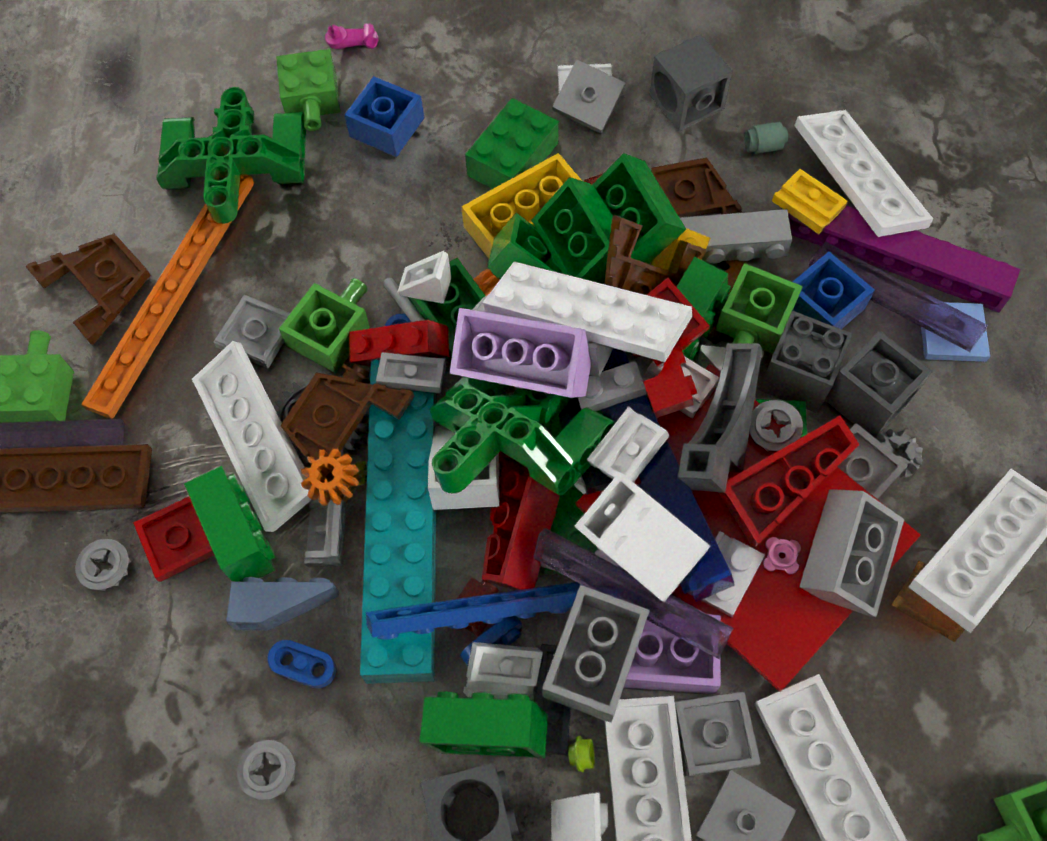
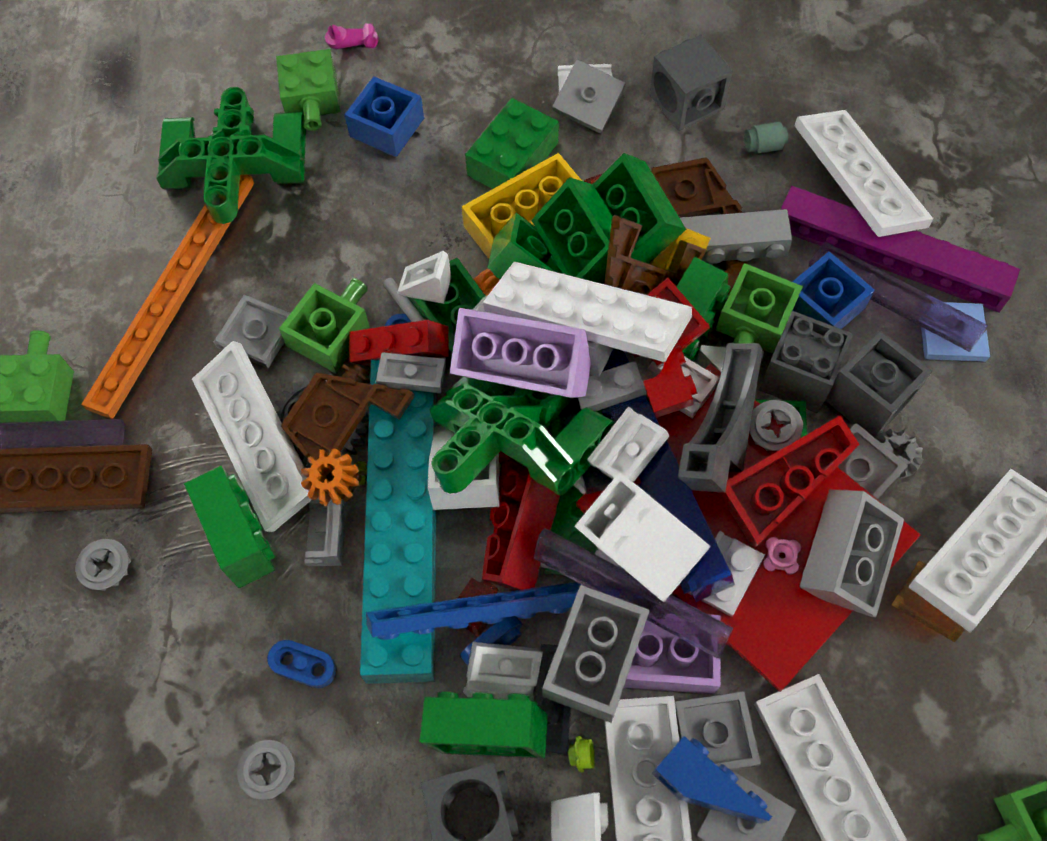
reddish brown wing [26,233,151,345] -> none
red plate [133,496,215,582] -> none
sand blue slope [226,577,339,631] -> none
yellow plate [772,169,848,234] -> none
none -> blue slope [652,736,773,824]

